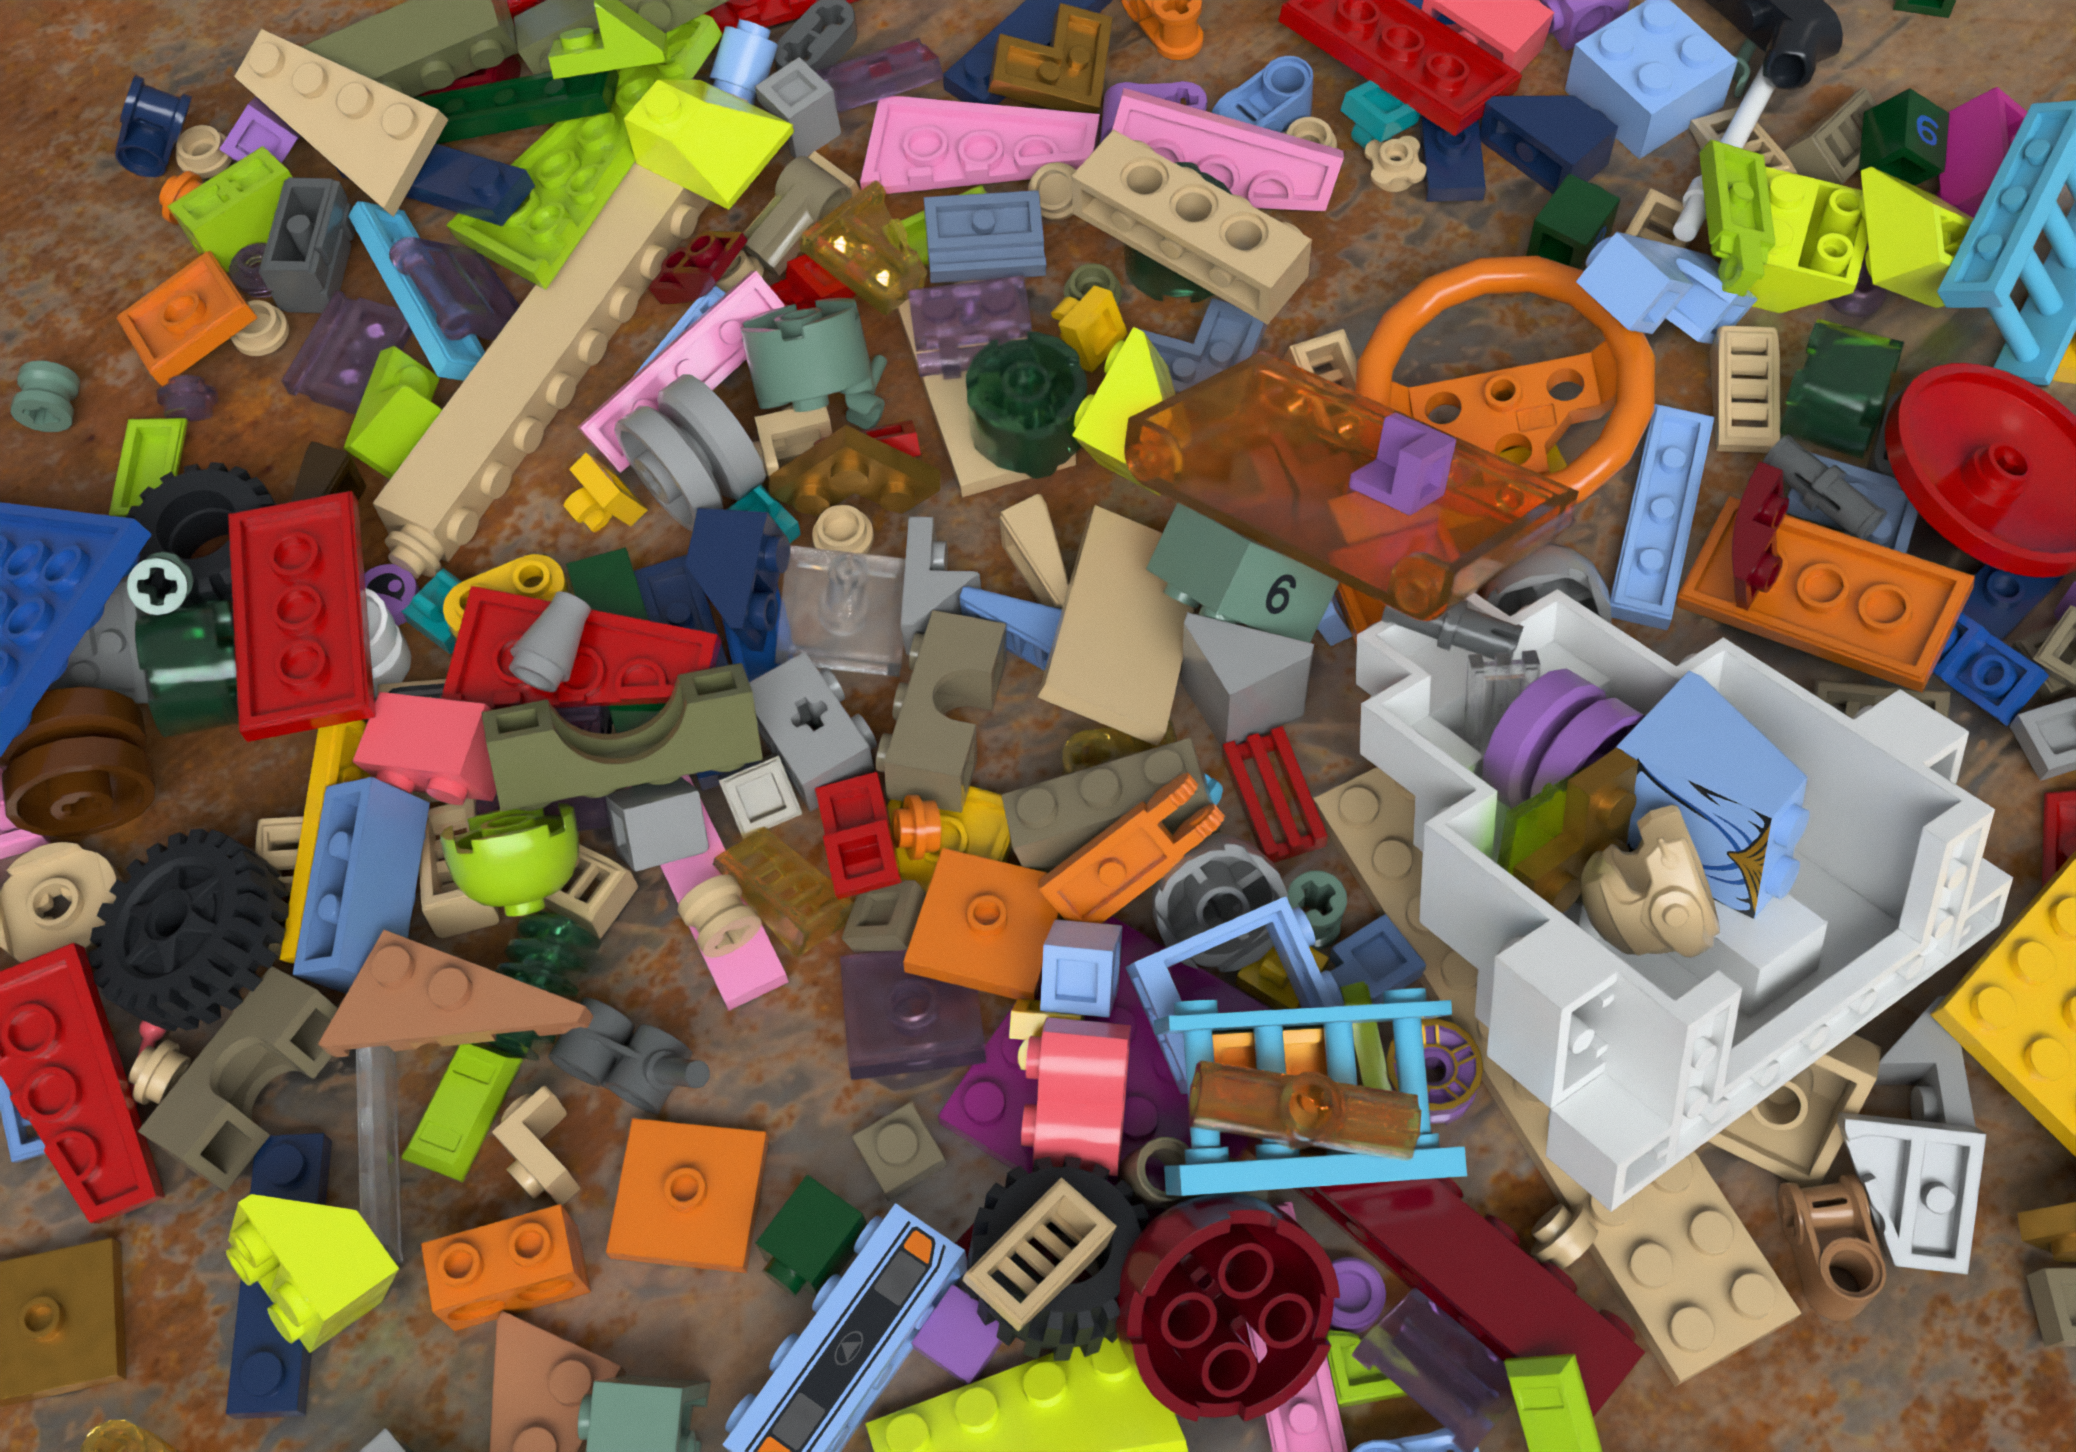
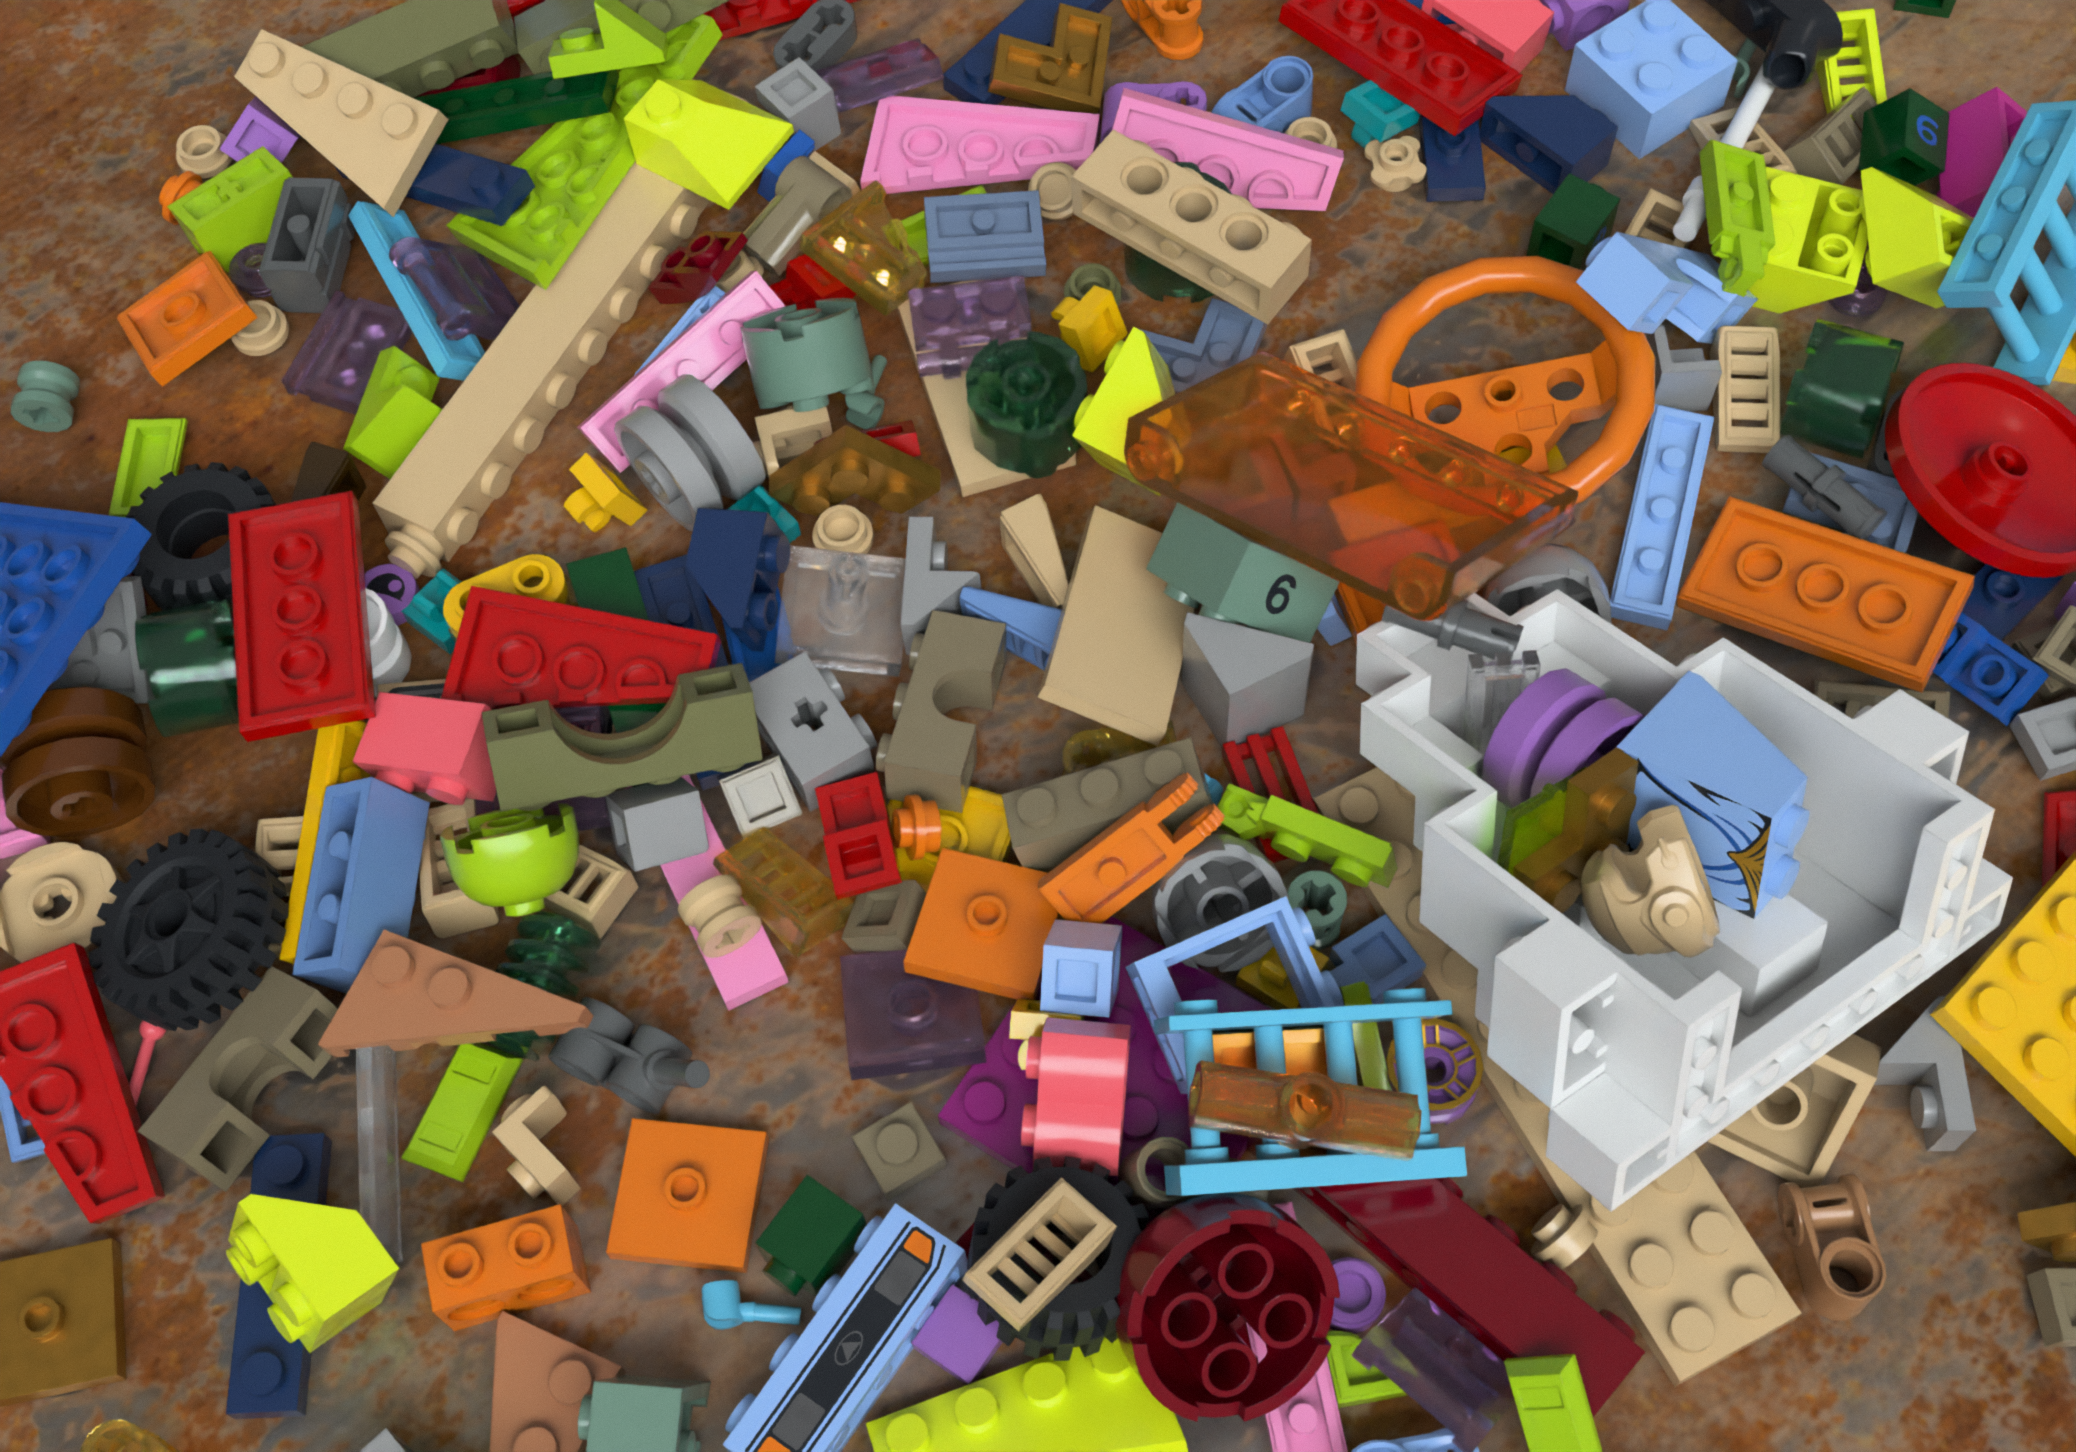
dark blue piece [115,75,192,178] -> none
bush [126,551,194,615] -> none
tan plate [128,1039,191,1105] -> none
plate [156,375,219,422] -> none
light grey cone [509,591,591,692] -> none
light blue brick [709,19,778,105] -> none
medium lavender panel [1349,412,1456,516] -> none
dark red slope [1732,461,1789,611] -> none
wing [1837,1112,1986,1274] -> none
none -> medium azure hand [702,1280,801,1330]
none -> blue tile [757,130,815,202]
none -> lime hinge [1217,783,1398,888]
none -> light grey panel [1647,325,1722,412]
none -> neon yellow slope [1816,8,1887,121]

